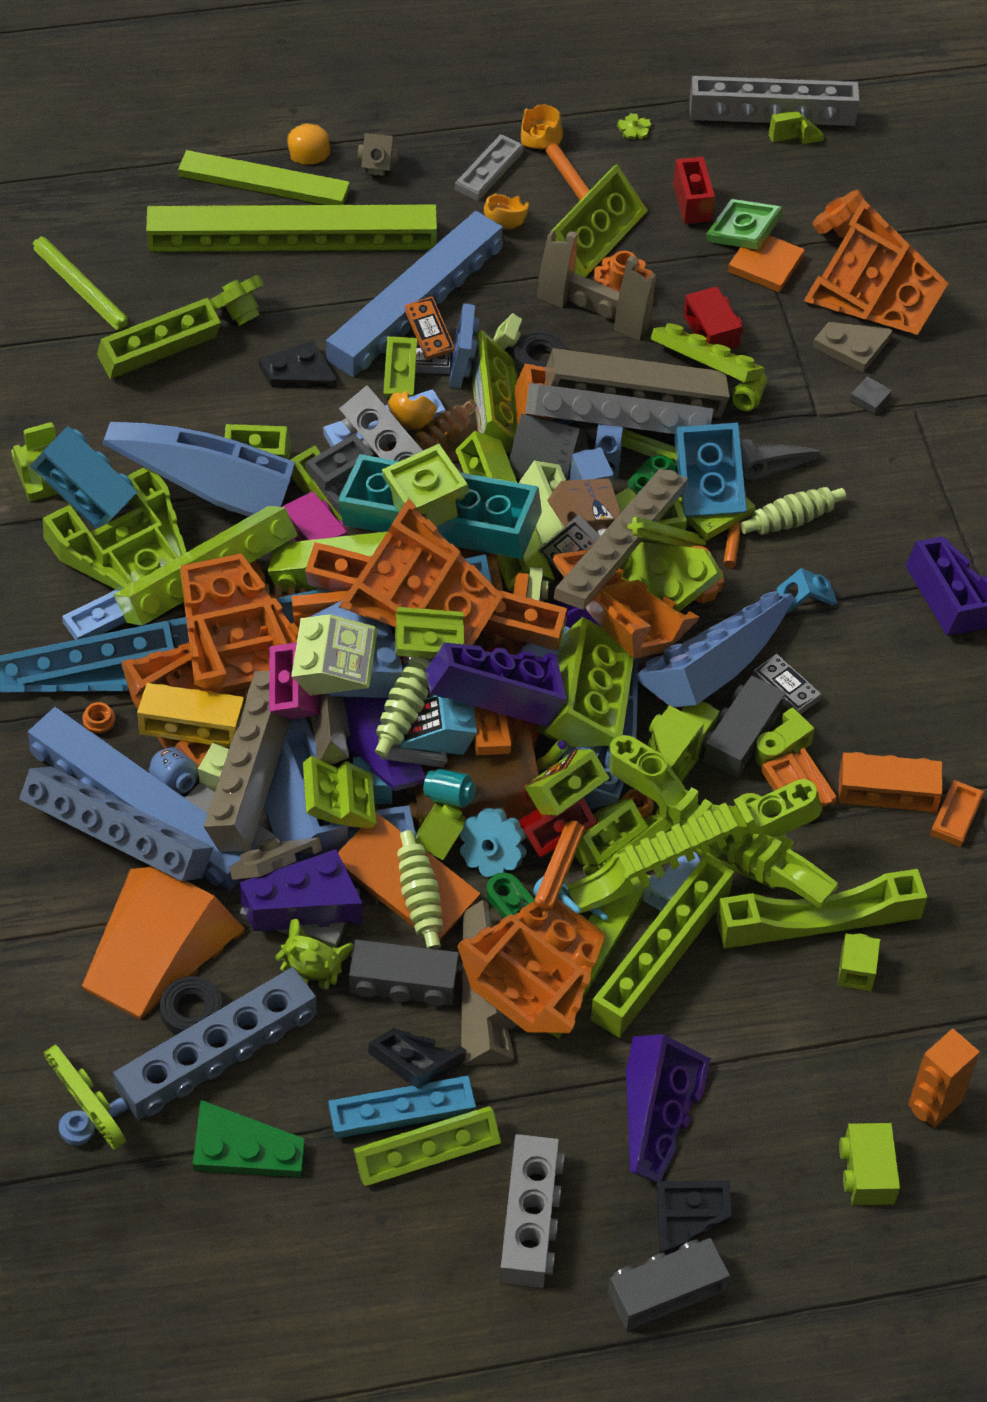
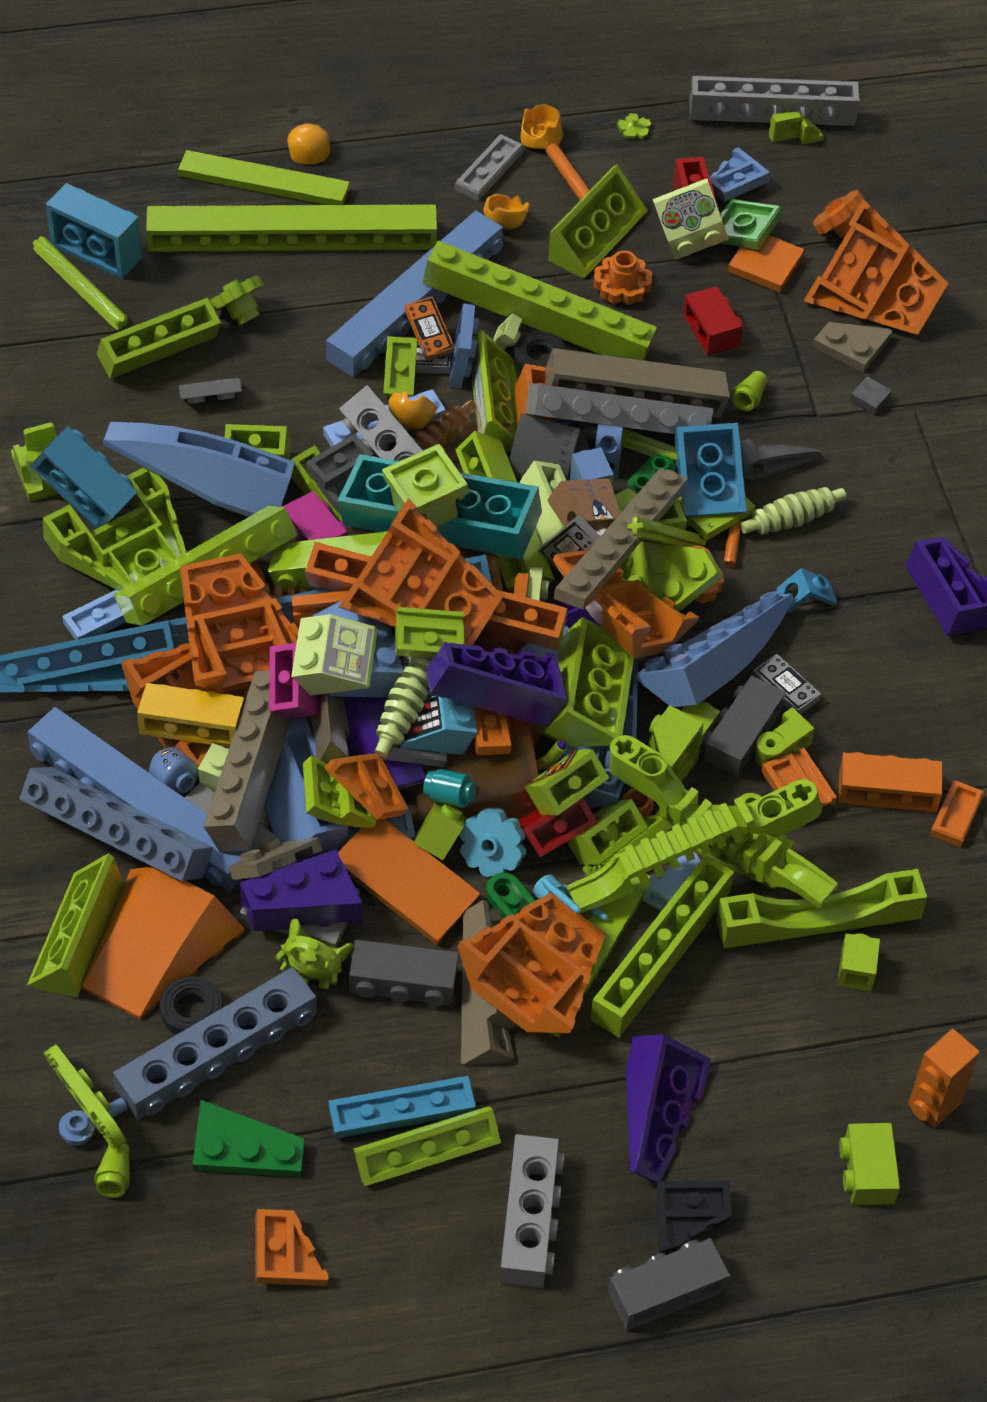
orange plate [82,702,116,734] -> none
black wing [259,341,337,389] -> none
dark tan brick [357,133,399,176] -> none
black wing [368,1028,467,1089] -> none
yellowish green piece [397,830,443,950] -> none
orange axle [535,820,585,910] -> none
dark tan wedge [537,231,656,341] -> none
lime plate [651,323,764,382] -> none
none -> lime slope [27,853,124,998]
none -> dark azure brick [46,183,142,279]
none -> lime cone [94,1143,130,1198]
none -> light grey plate [178,378,242,403]
none -> orange wing [255,1209,329,1286]
none -> orange wing [325,753,408,820]
none -> lime brick [422,241,657,361]
none -> slope [653,178,728,260]
none -> medium blue wing [710,147,770,202]

